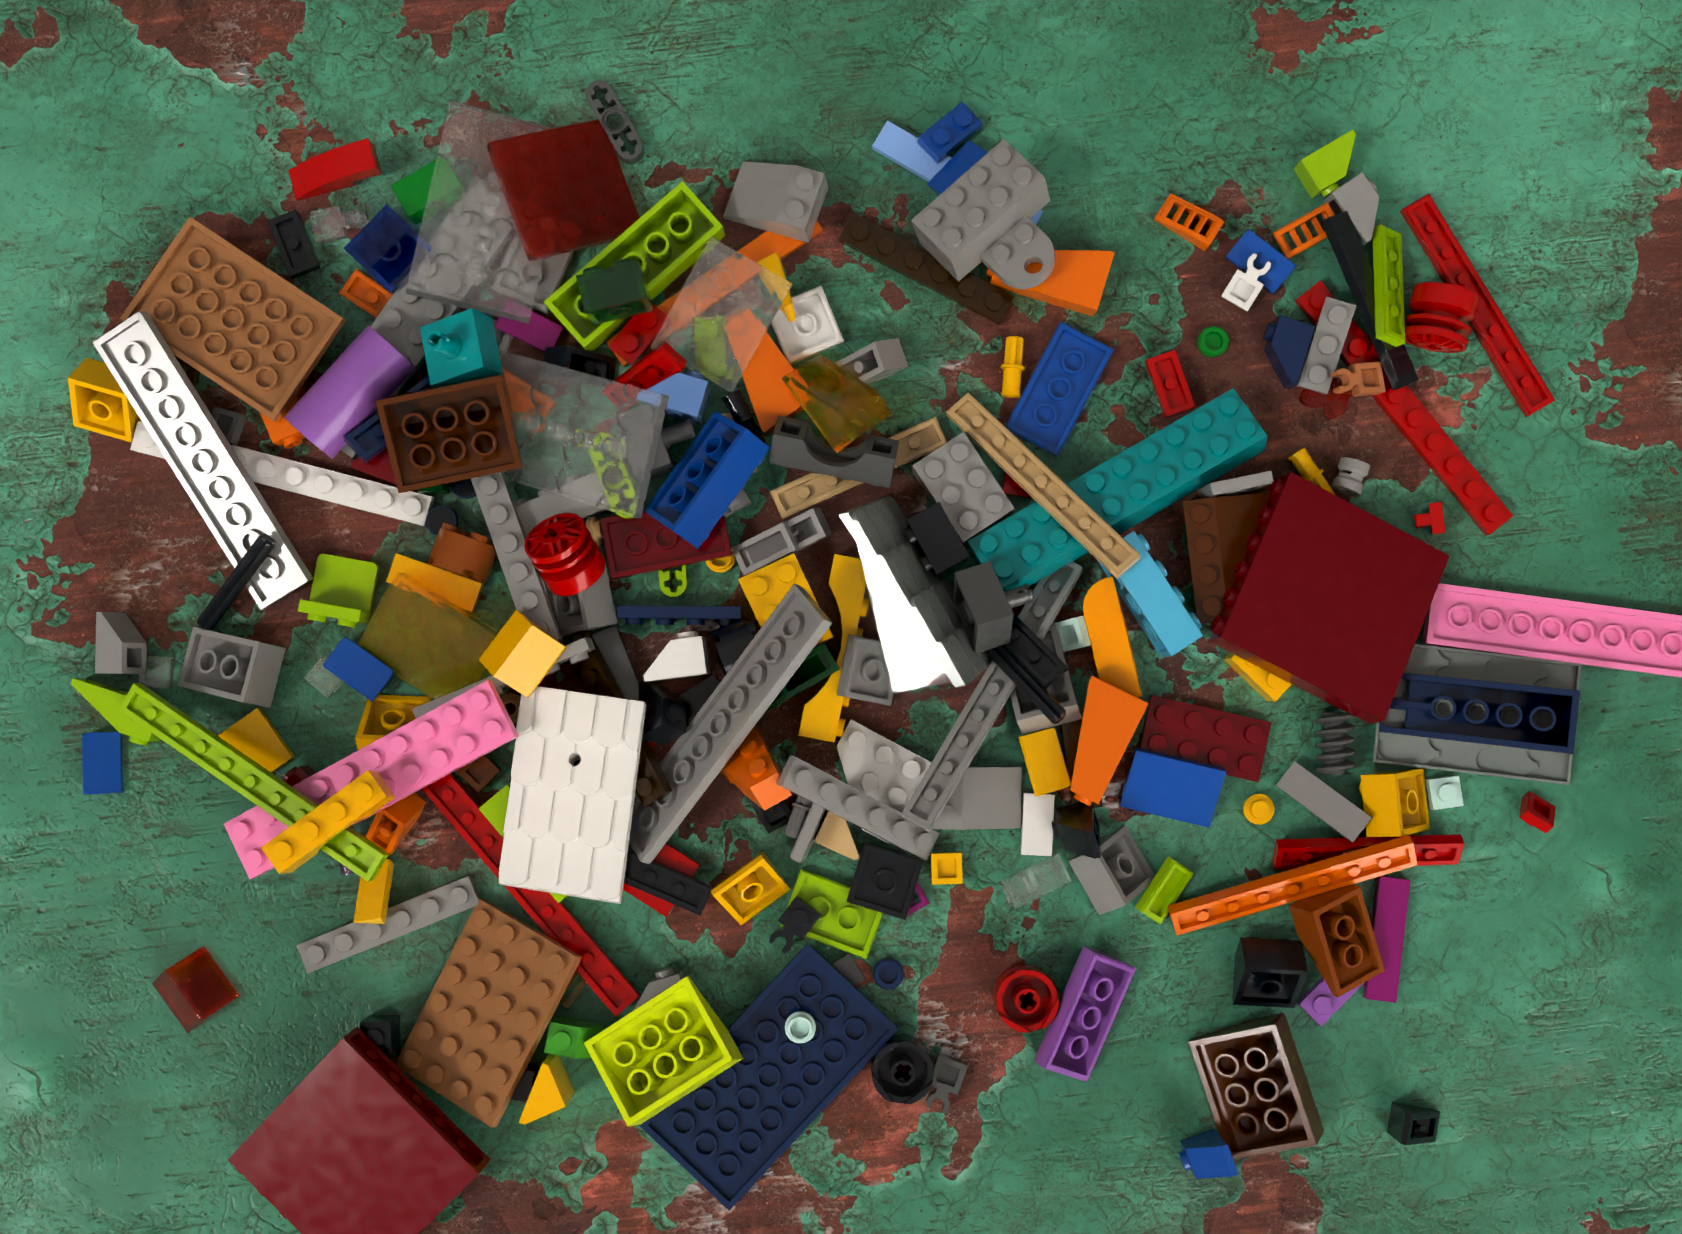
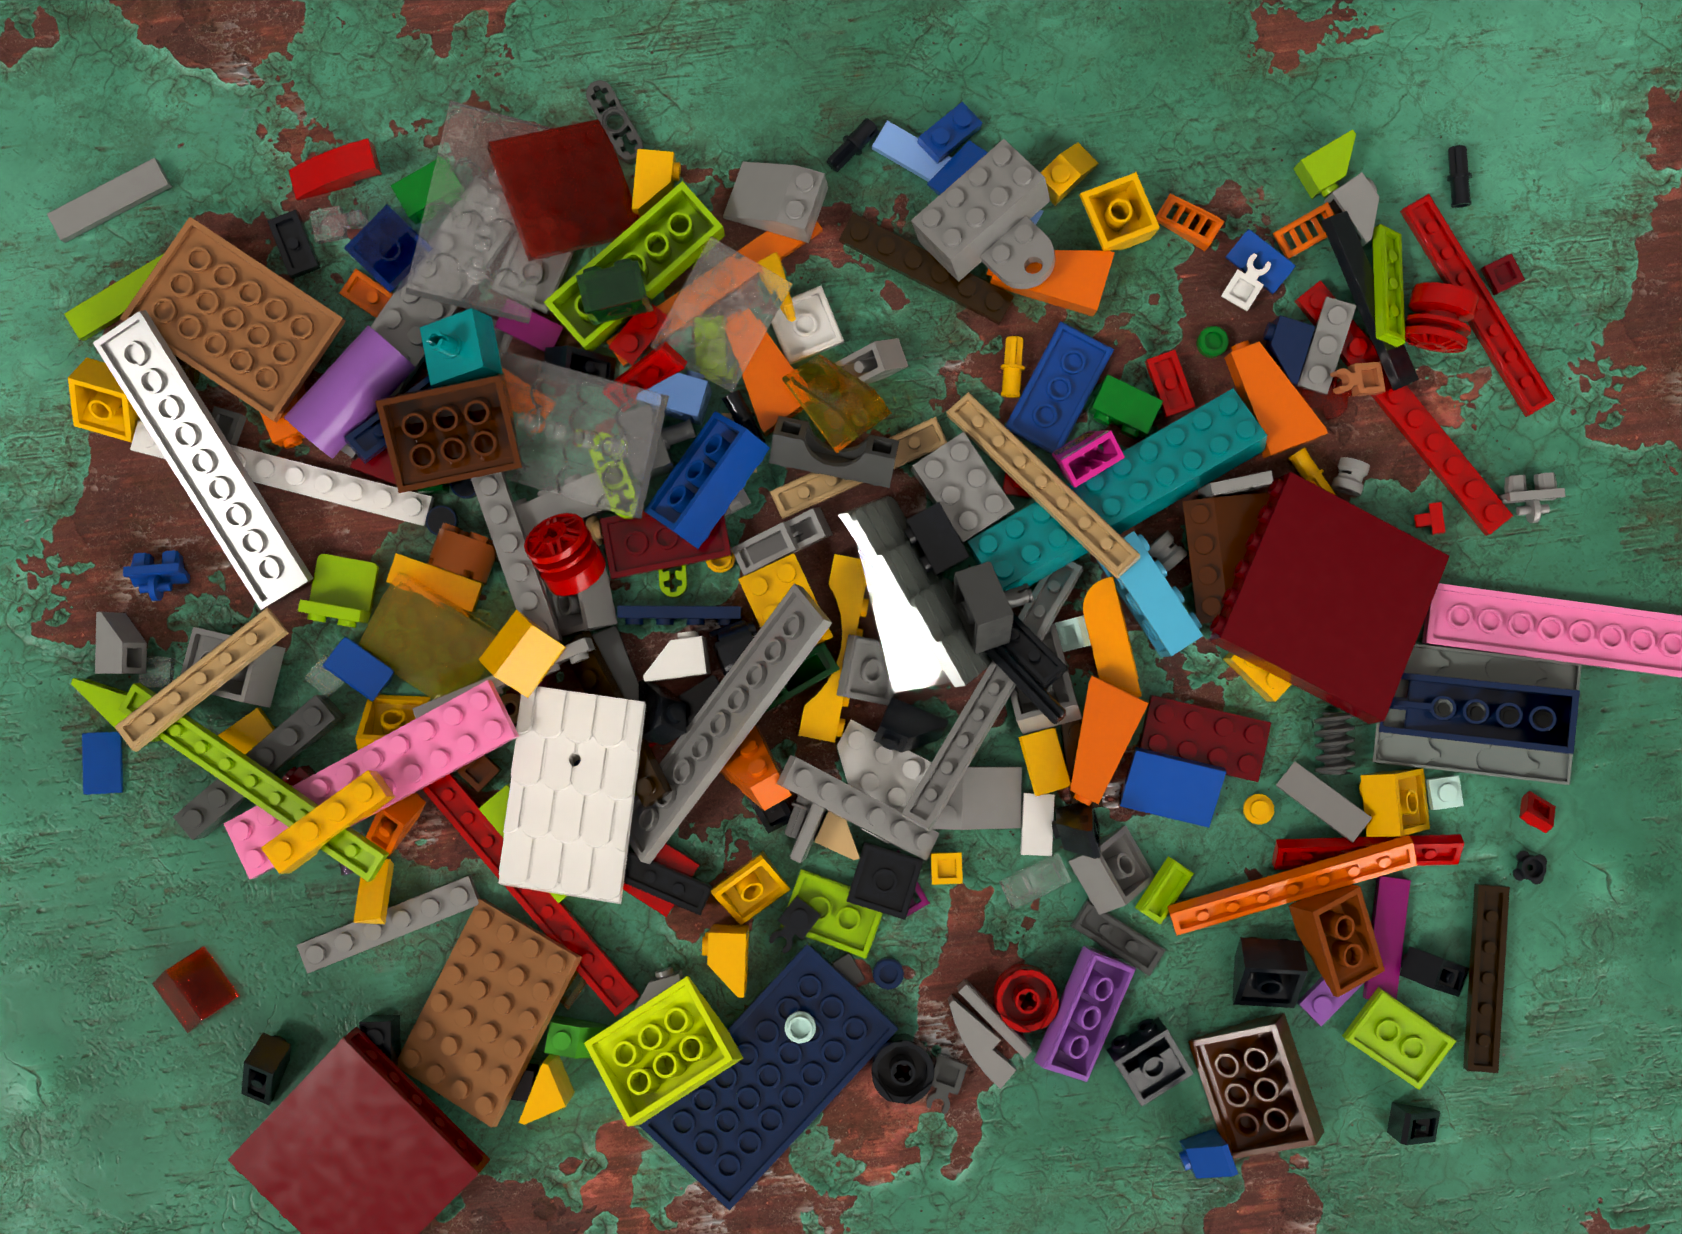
black axle [197,534,276,630] -> none
none -> light grey tile [47,158,172,243]
none -> lime tile [64,254,164,341]
none -> tan tile [114,607,289,752]
none -> blue hips [123,550,190,601]
none -> dark grey arch [173,695,346,840]
none -> black slope [241,1033,292,1106]
none -> yellow slope [632,149,681,217]
none -> yellow slope [702,924,749,998]
none -> black axle [826,118,879,172]
none -> black slope [873,697,948,753]
none -> light grey slope [948,994,1016,1089]
none -> light grey tile [957,979,1032,1059]
none -> yellow slope [1040,142,1099,206]
none -> dark pink torso [1052,430,1125,488]
none -> dark grey tile [1070,900,1166,976]
none -> yellow slope [1079,172,1160,251]
none -> green brick [1088,375,1163,439]
none -> black plate [1106,1017,1194,1107]
none -> light grey wheel [1148,530,1188,572]
none -> orange slope [1224,340,1328,459]
none -> lime tile [1342,987,1456,1090]
none -> black slope [1400,946,1469,997]
none -> black axle [1447,145,1472,208]
none -> dark brown plate [1463,883,1510,1073]
none -> dark red plate [1480,253,1525,296]
none -> light grey hips [1498,472,1565,523]
none -> black plate [1513,851,1547,884]

